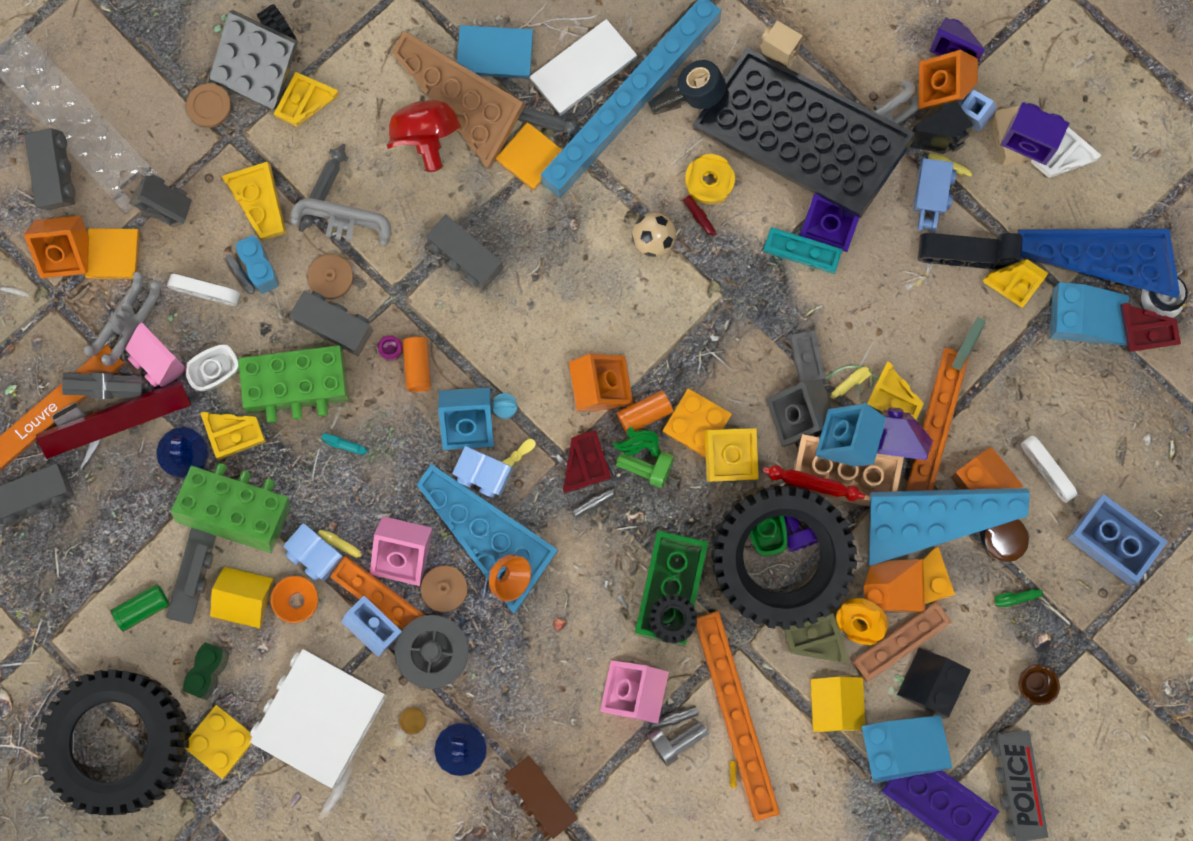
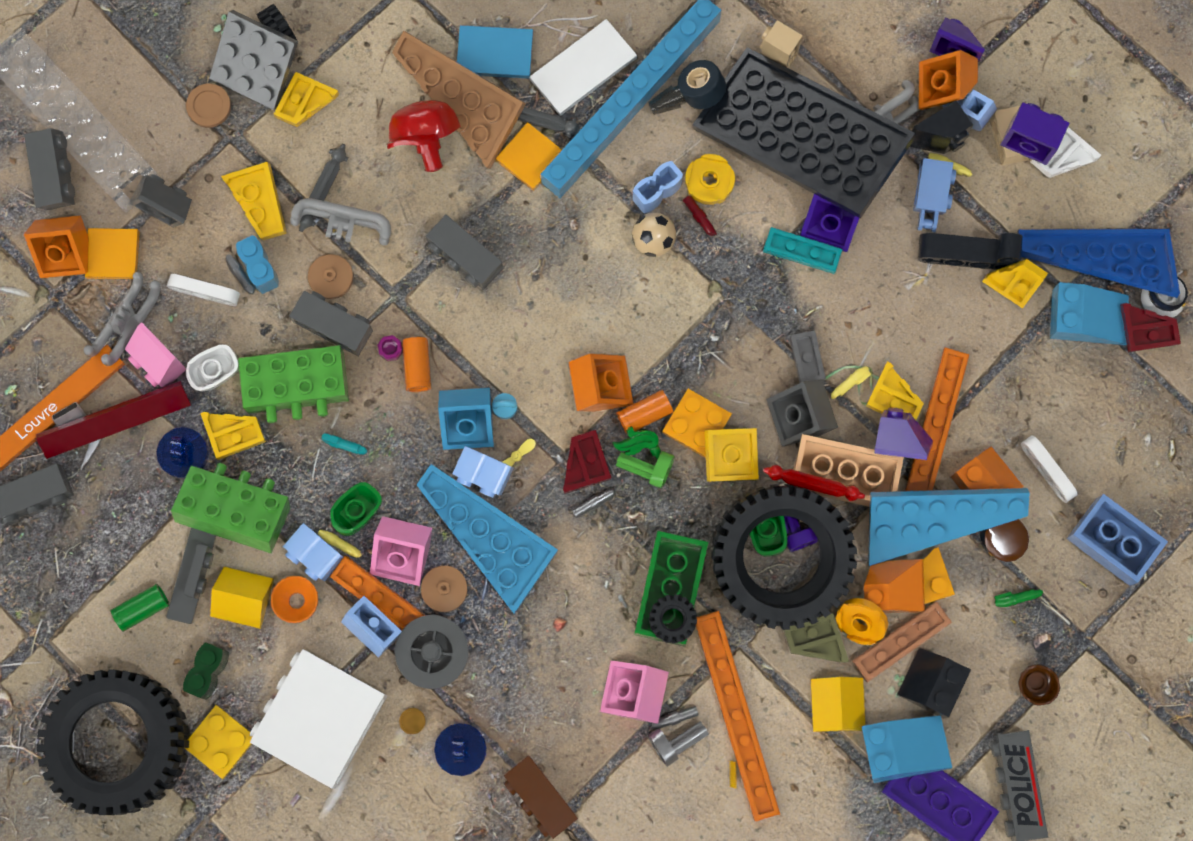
dark grey piece [62,372,142,399] -> none
orange piece [489,554,531,602] -> none
dark azure slope [815,403,886,467] -> none
sand green tile [951,316,986,370] -> none
none -> green piece [330,482,382,536]
none -> light blue brick [633,161,683,213]

